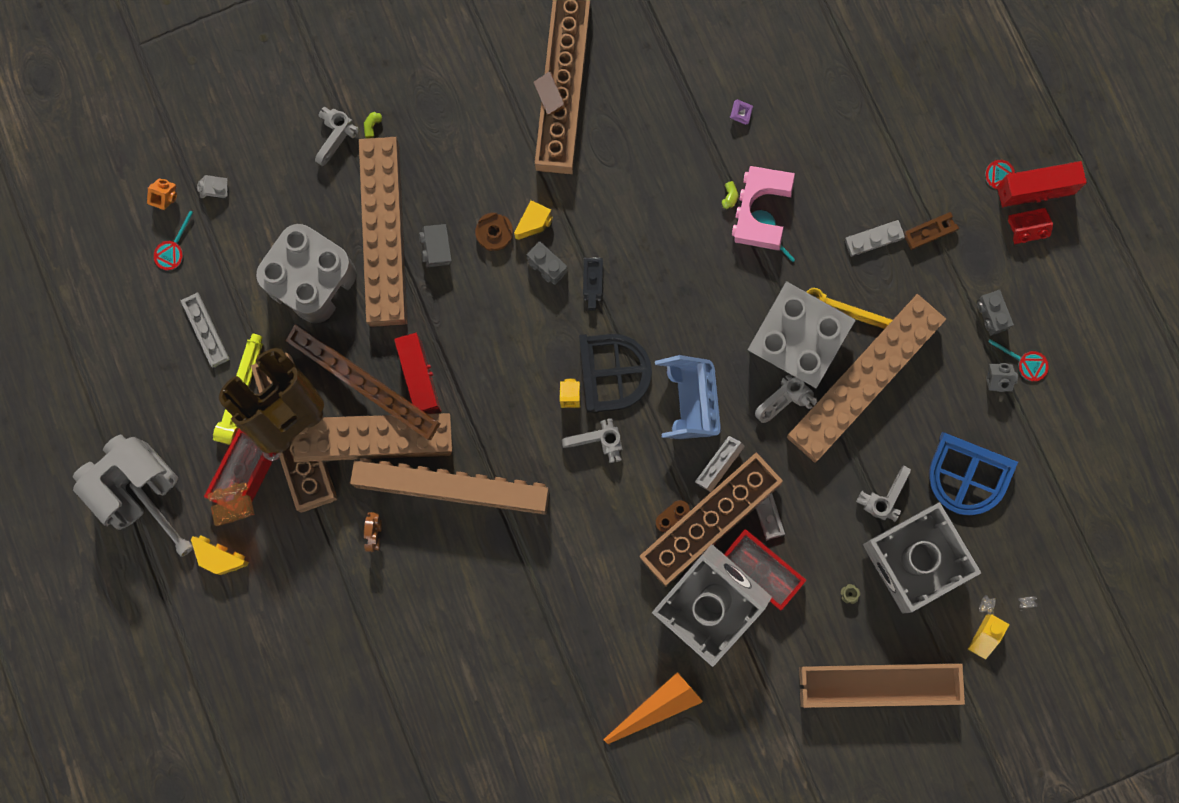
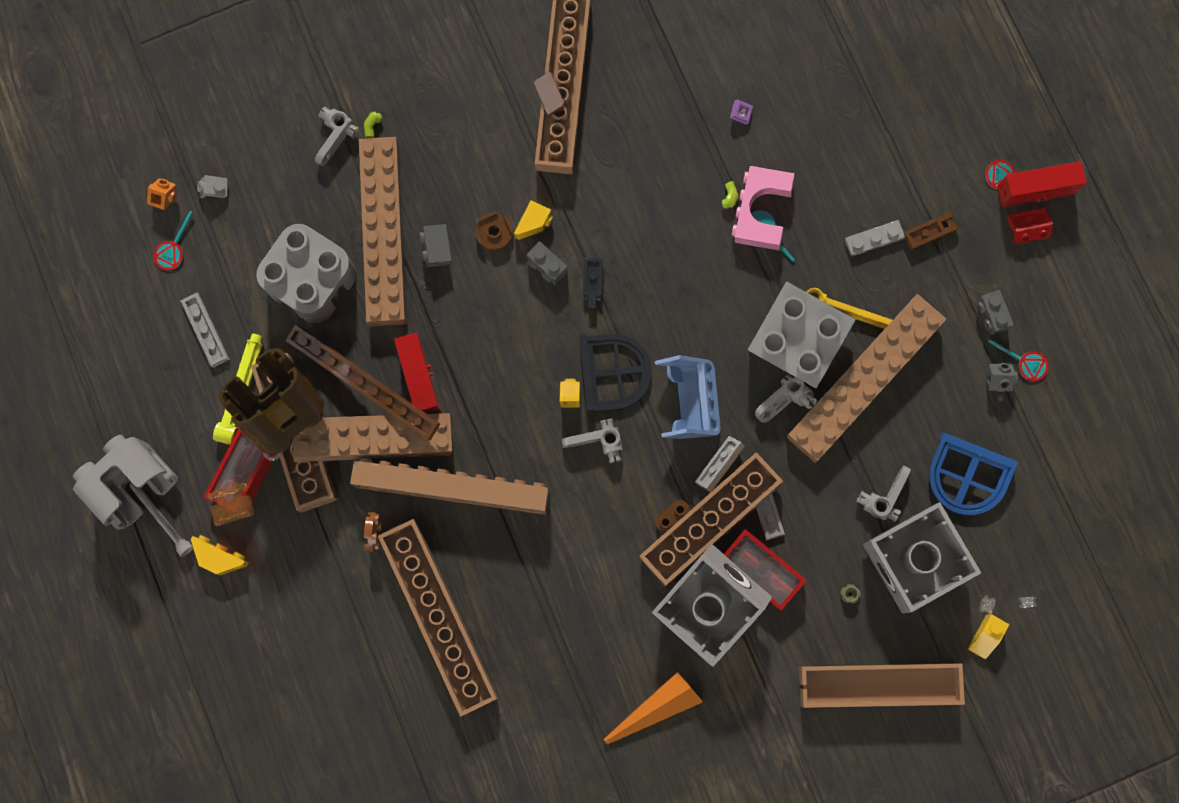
none -> medium nougat brick [378,519,498,717]

